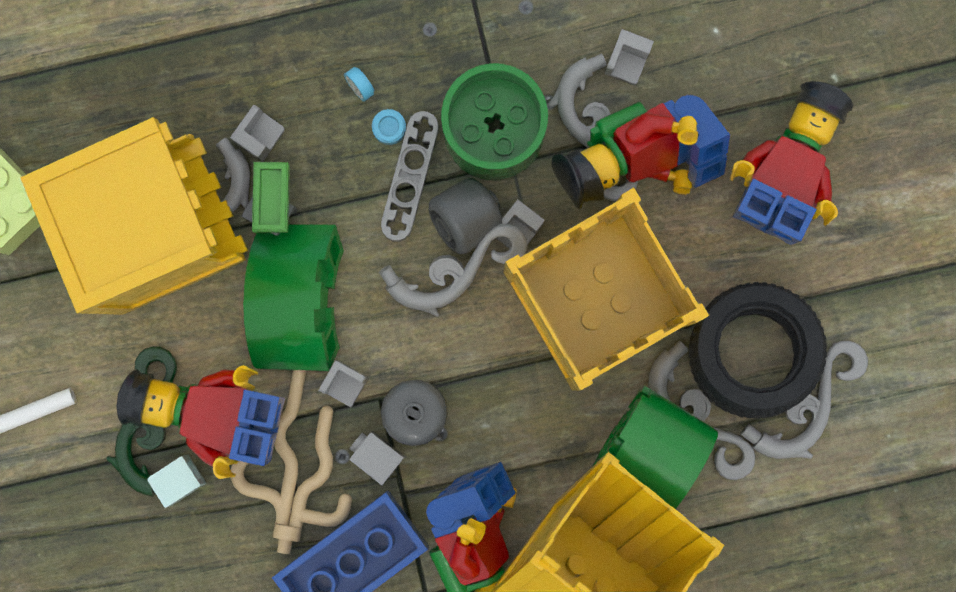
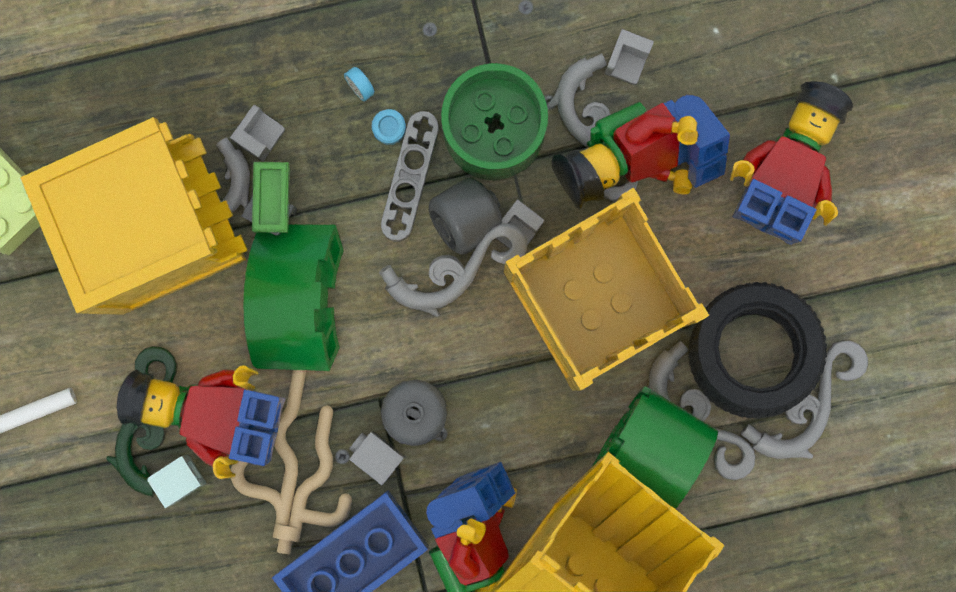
light grey panel [318,360,369,408] -> none

